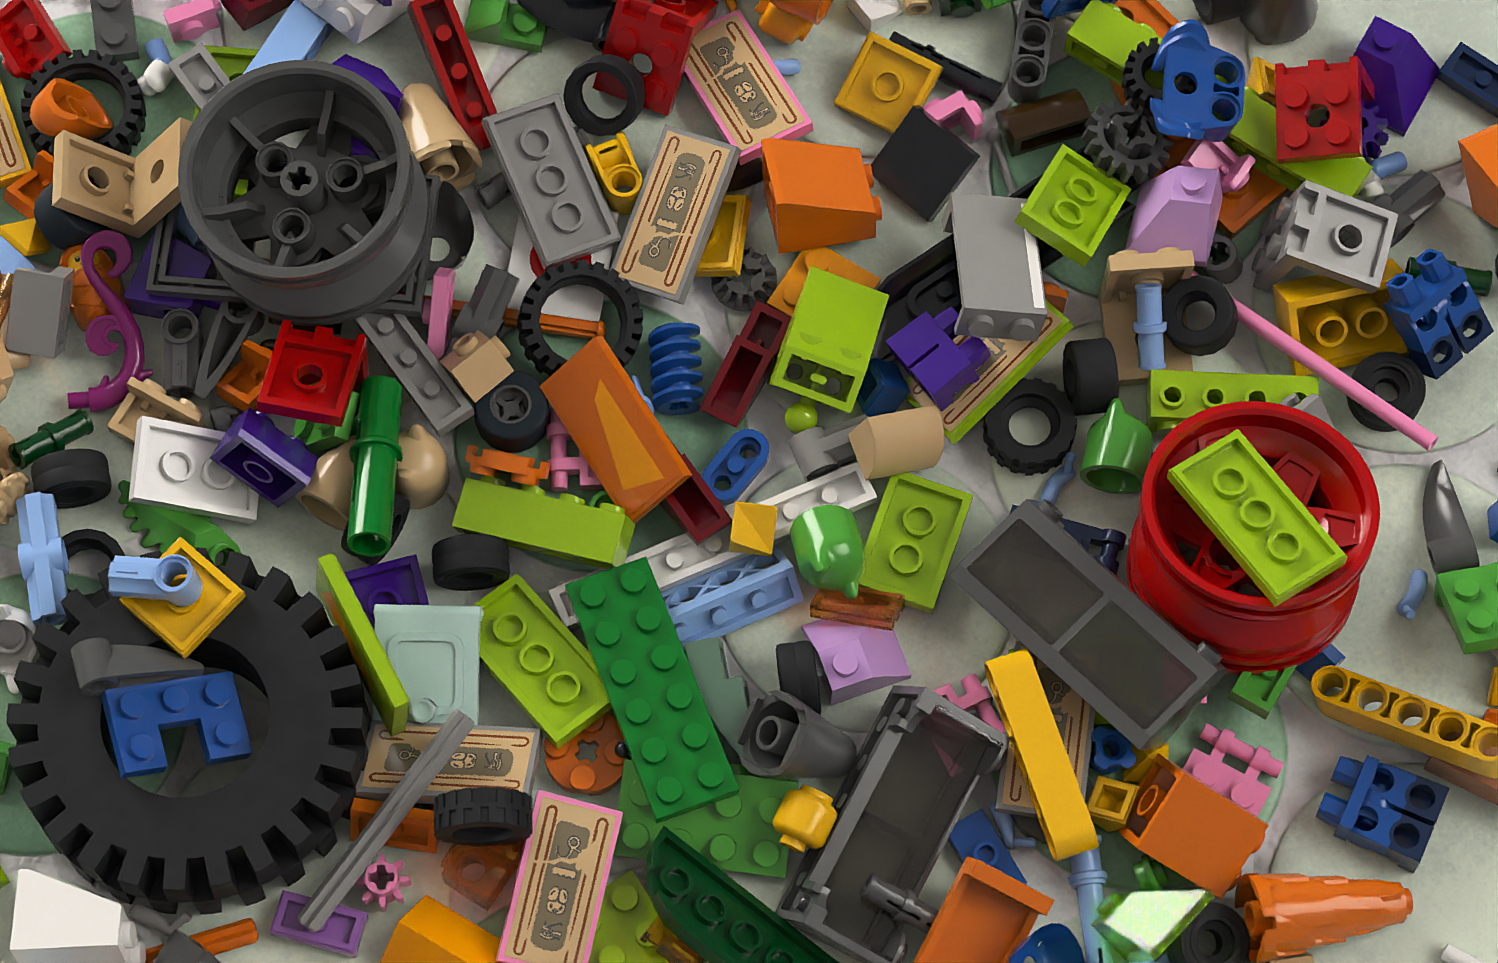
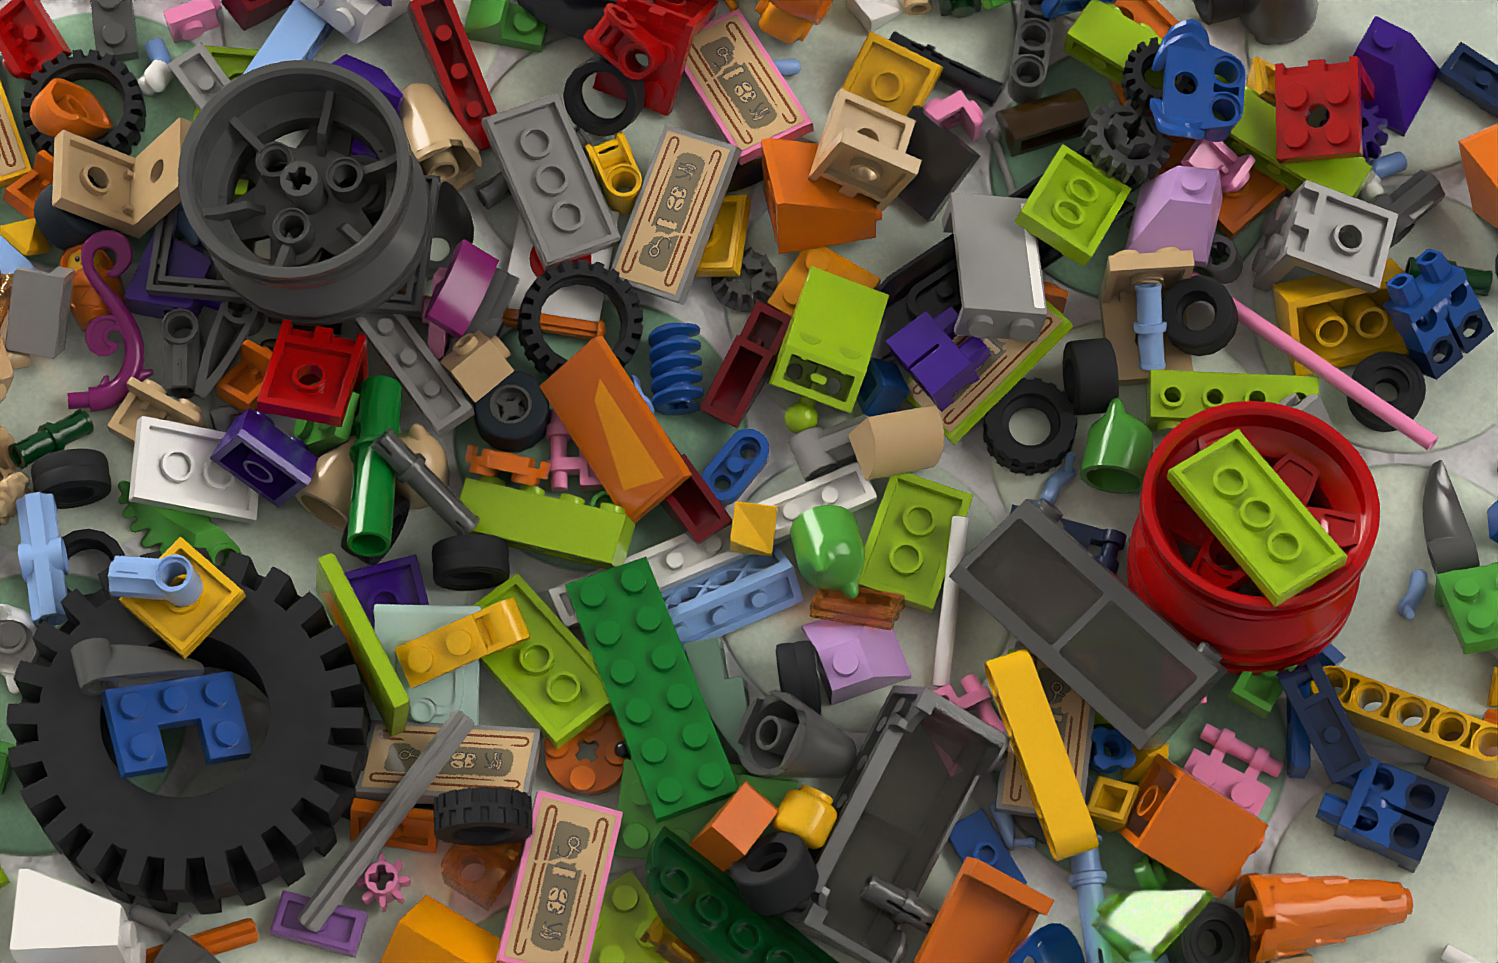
none -> dark grey pin [371,428,480,535]
none -> yellow plate [394,597,531,688]
none -> magenta slope [424,239,499,339]
none -> red piece [583,3,665,80]
none -> orange slope [688,781,778,872]
none -> black tyre [731,832,819,916]
none -> tan bracket [808,88,922,211]
none -> white bar [932,516,969,687]
none -> dark blue plate [1276,655,1372,784]
none -> blue plate [1286,683,1311,778]

